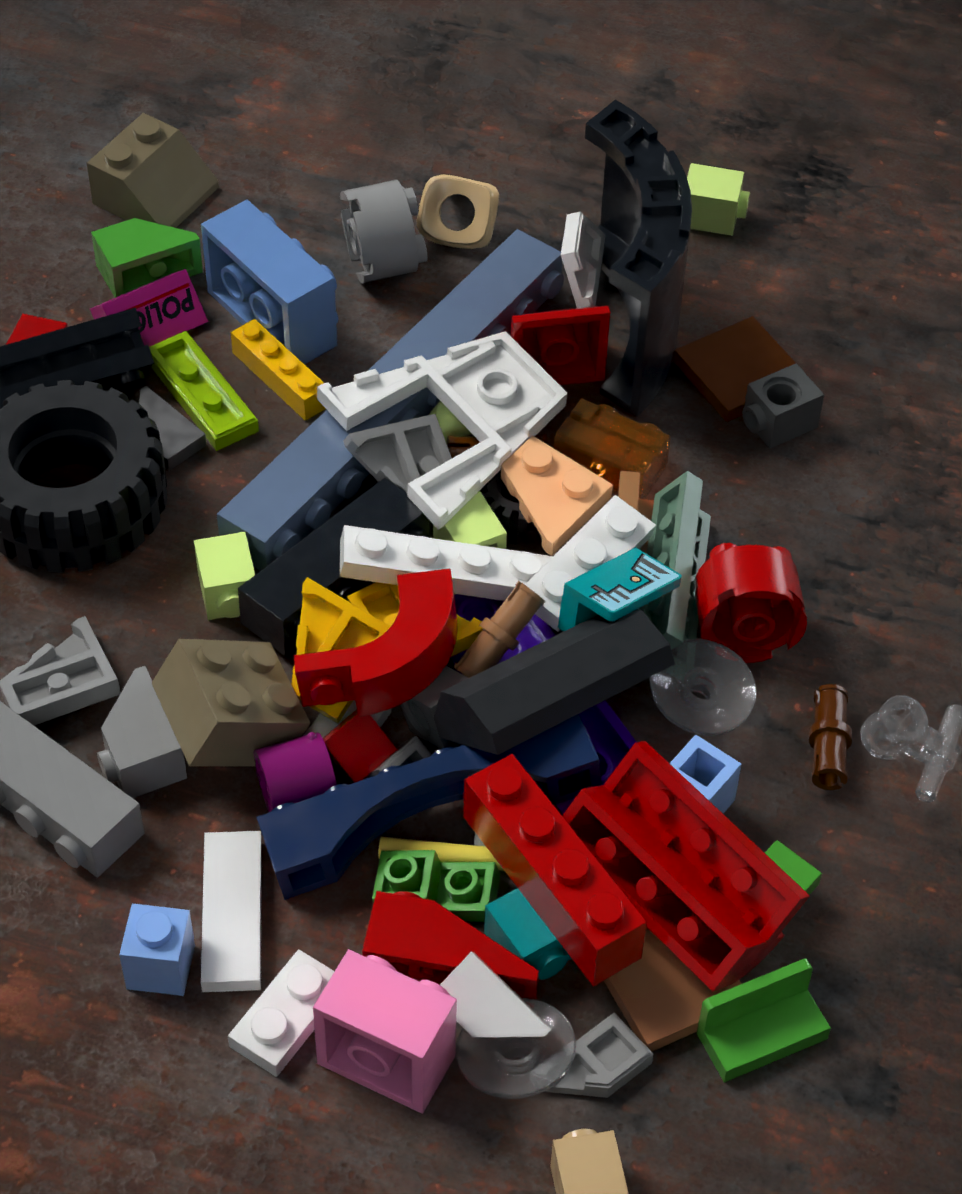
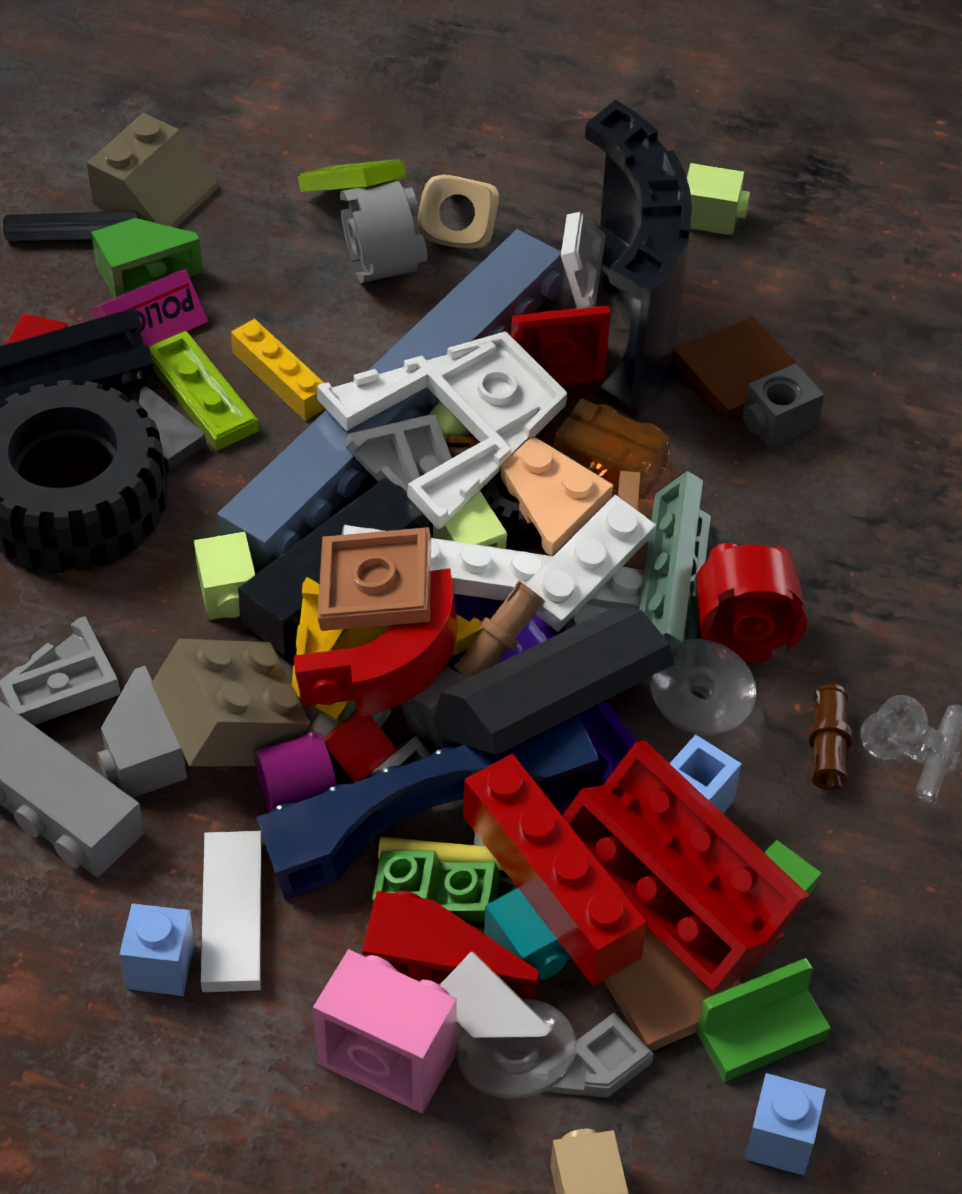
medium blue brick [201,199,338,364] -> none
white plate [228,949,335,1077] -> none
teal panel [557,547,682,631] -> none
none -> black axle [3,211,140,242]
none -> lime tile [297,159,406,192]
none -> nougat tile [318,527,431,631]
none -> light blue brick [745,1073,826,1176]

